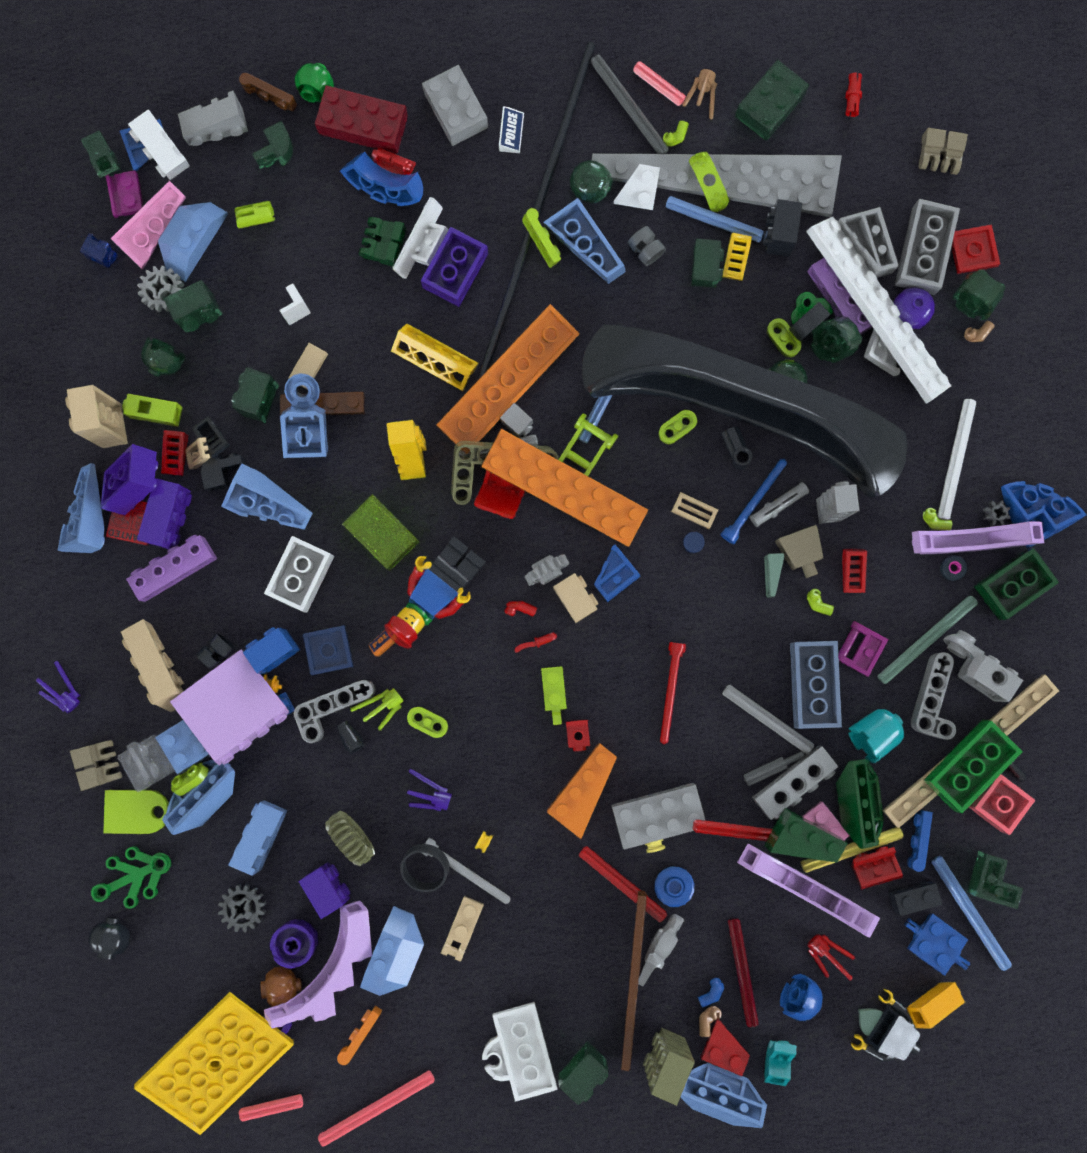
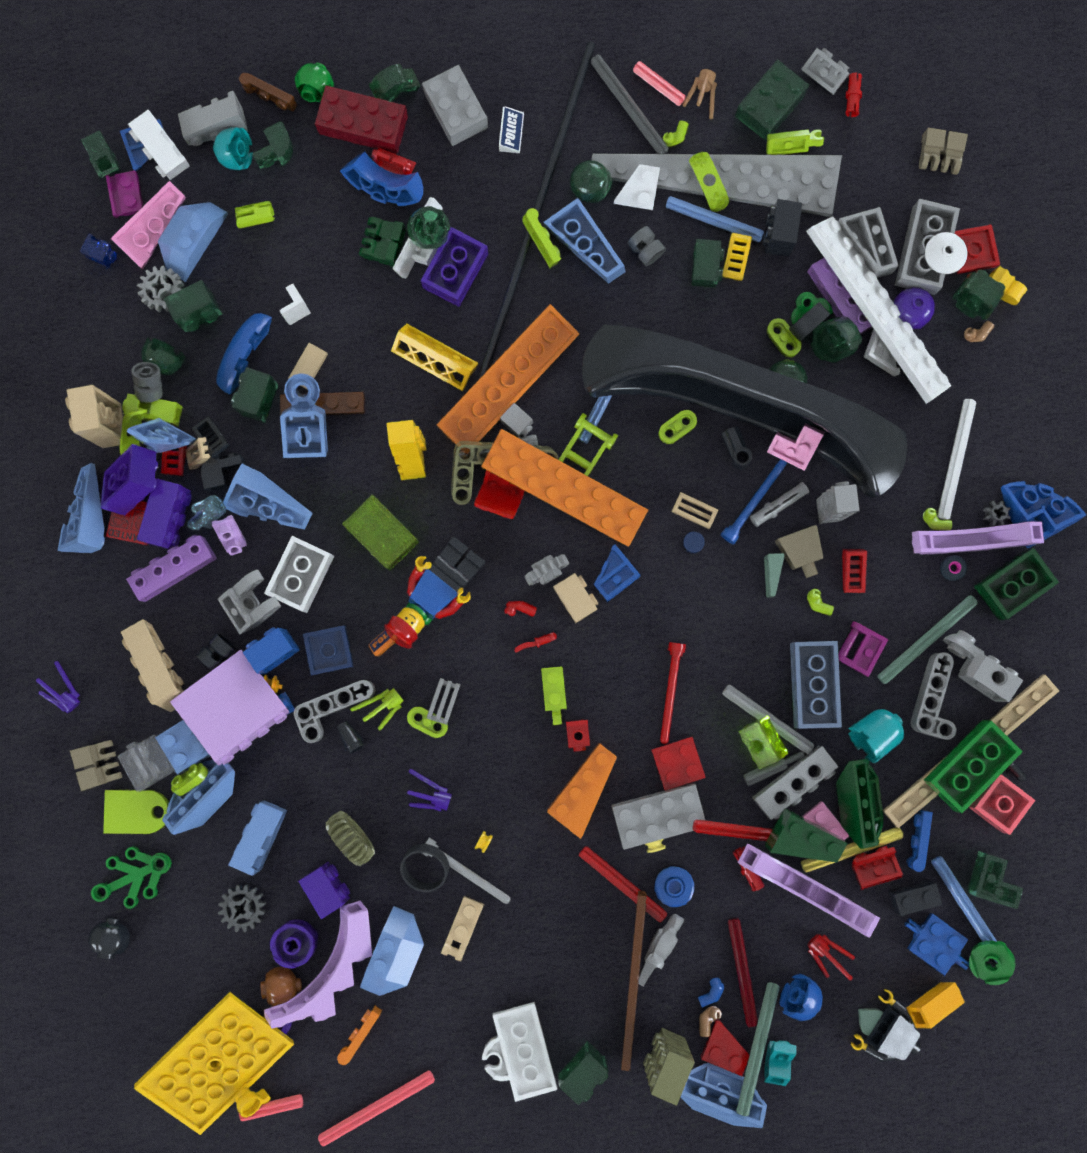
none -> lime piece [120,408,147,455]
none -> medium blue wedge [127,418,196,453]
none -> dark grey wheel [132,362,163,402]
none -> clear light blue rock [187,495,226,530]
none -> lavender hips [212,515,247,555]
none -> teal cylinder [213,127,253,170]
none -> blue brick [216,313,272,394]
none -> light grey brick [218,570,281,634]
none -> yellow piece [235,1088,271,1117]
none -> clear green brick [369,64,421,102]
none -> clear green cylinder [407,206,450,250]
none -> light grey tile [427,678,460,725]
none -> red plate [651,737,706,791]
none -> red pin [733,846,765,891]
none -> sand green axle [736,982,780,1116]
none -> clear neon green brick [738,715,788,769]
none -> lime plate [766,129,824,155]
none -> bright pink plate [767,423,825,471]
none -> light grey bracket [801,48,850,95]
none -> white dish [925,232,967,274]
none -> green plate [969,940,1015,985]
none -> yellow leg [982,266,1027,305]

